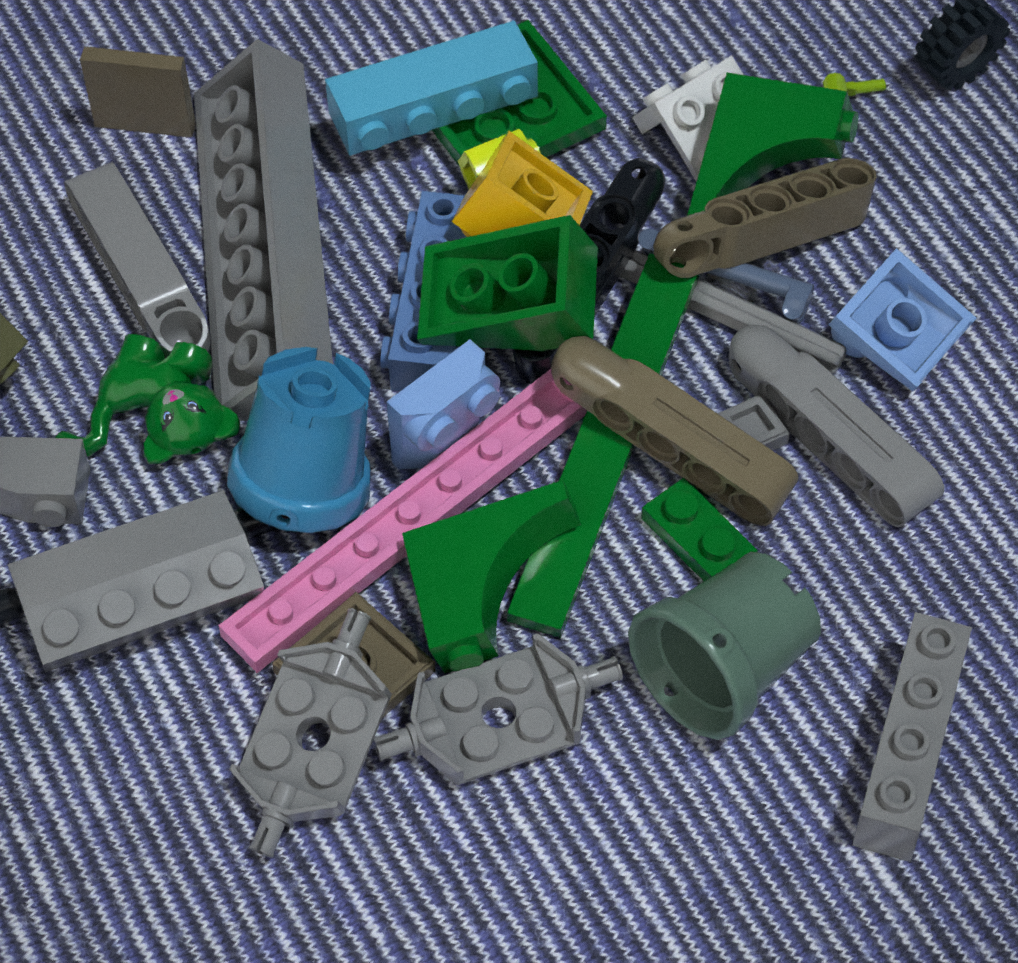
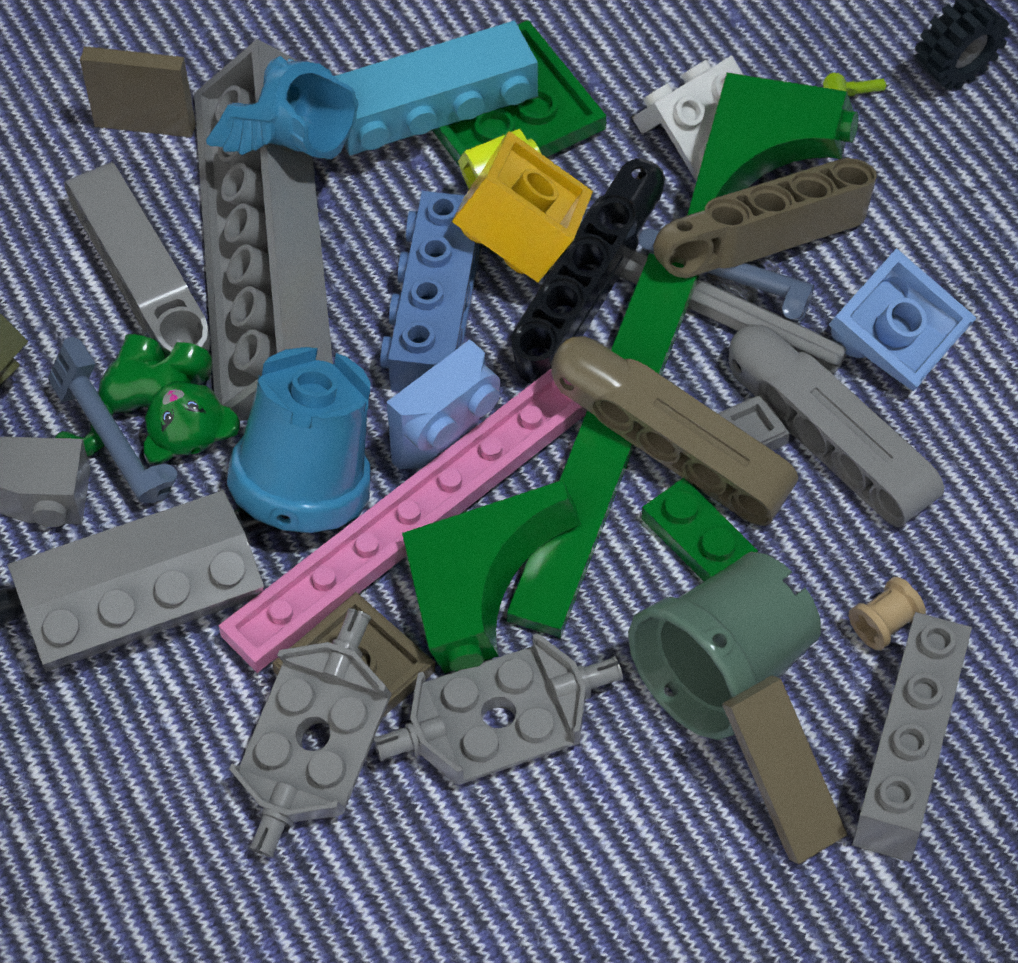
green slope [417,215,598,351] -> none
none -> sand blue hinge [48,337,178,503]
none -> dark azure helmet [206,56,359,159]
none -> dark tan tile [722,675,847,864]
none -> tan bush [849,577,926,651]

